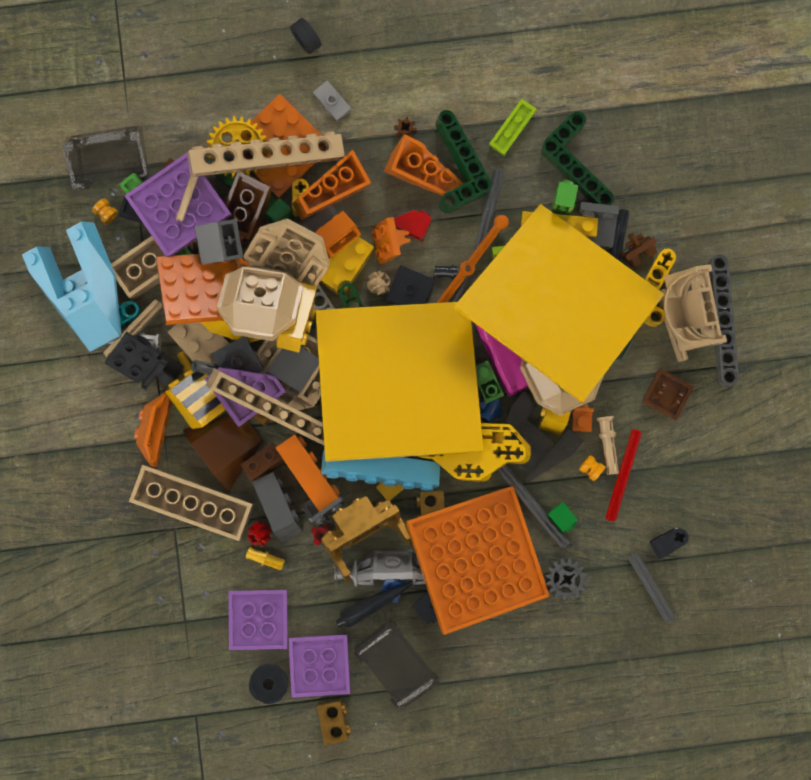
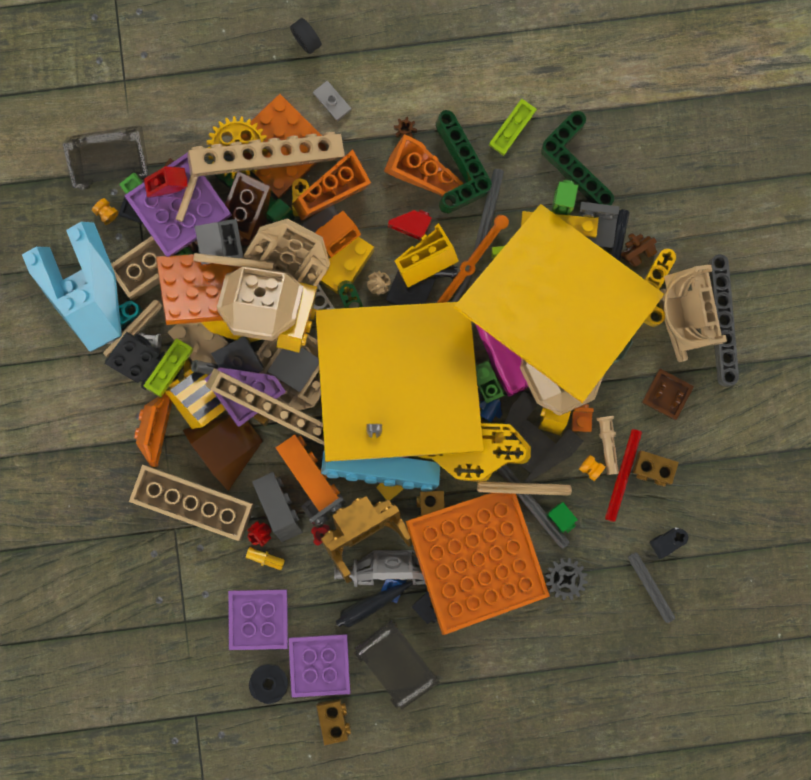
reddish brown brick [240,443,285,481] -> none
orange plate [372,217,411,265] -> none
none -> red slope [144,166,188,198]
none -> lime plate [144,338,193,397]
none -> tan bar [193,253,273,270]
none -> flat silver hinge [366,424,382,438]
none -> yellow wedge [395,223,459,287]
none -> tan axle [477,481,572,496]
none -> pearl gold brick [632,450,679,487]

